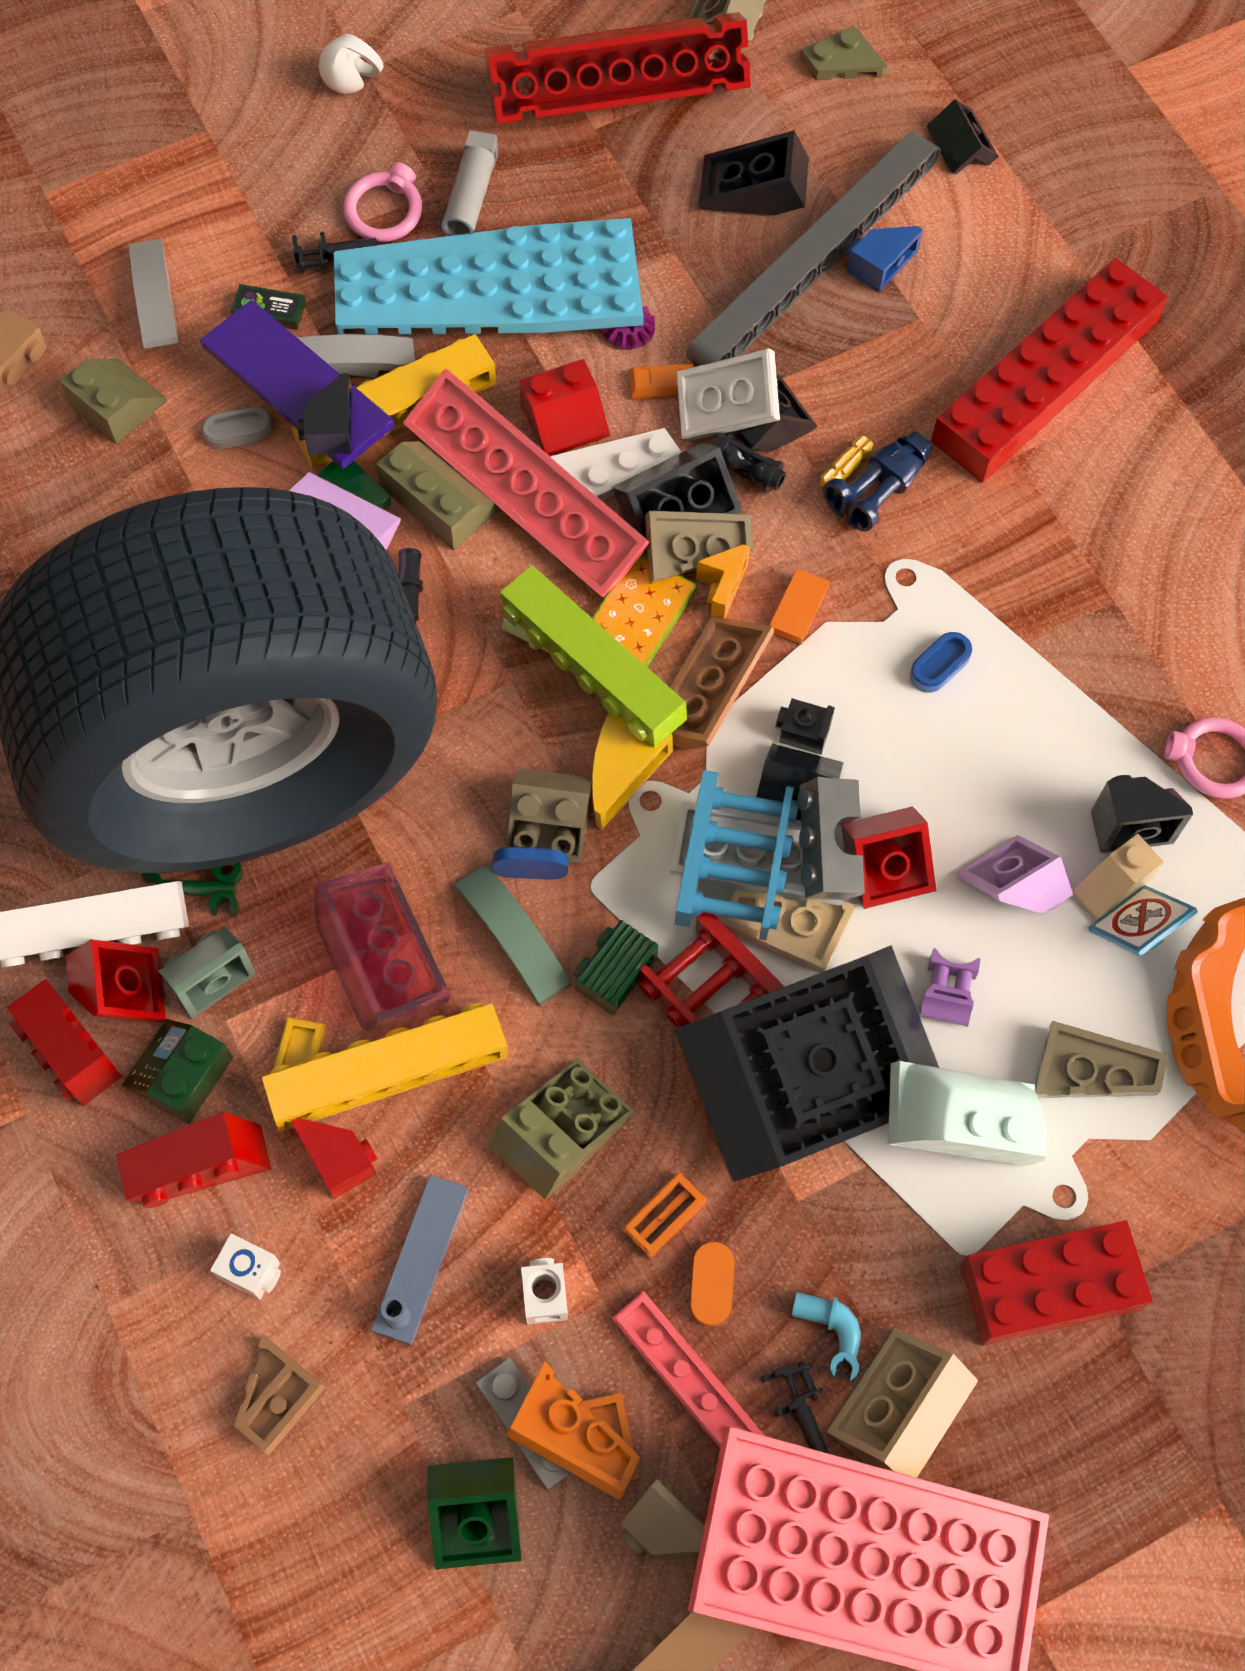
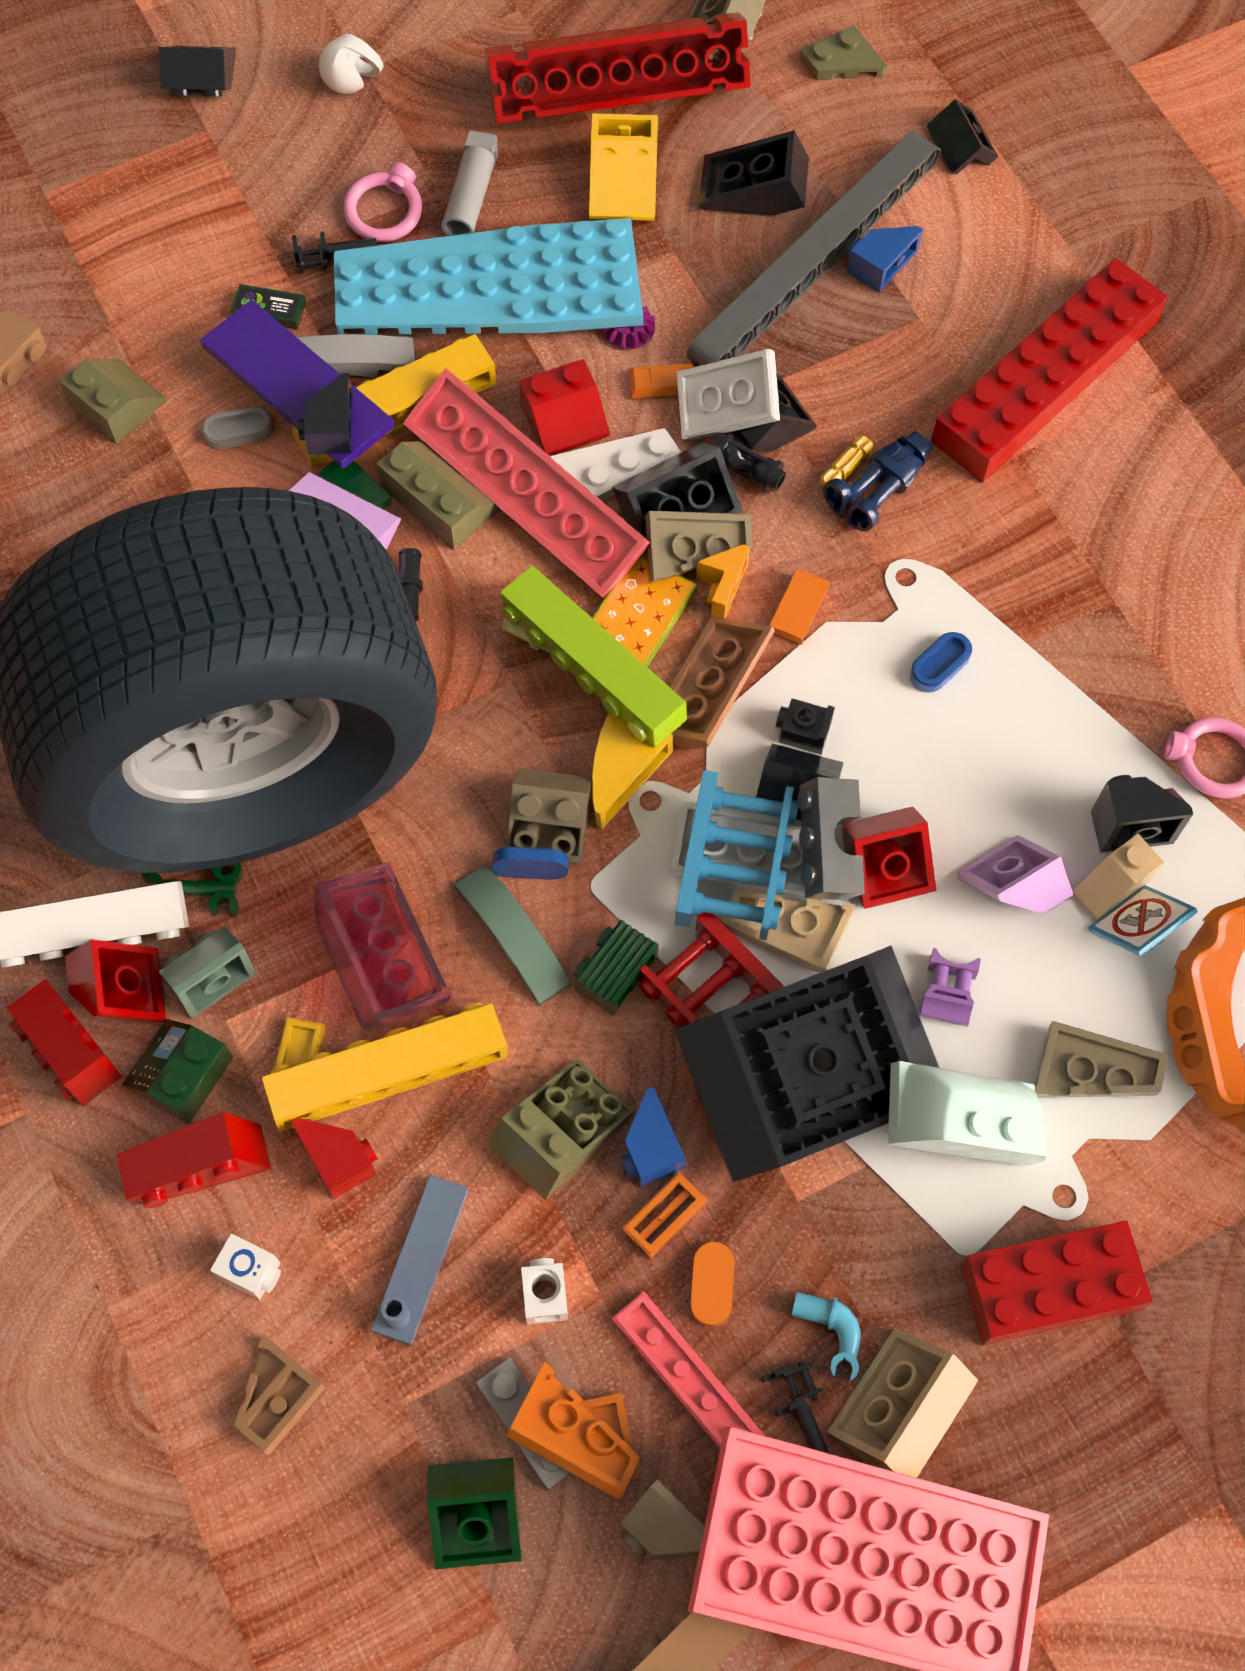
light grey slope [129,239,178,349] -> none
none -> black slope [158,46,236,96]
none -> yellow slope [589,113,658,221]
none -> blue slope [621,1087,686,1188]

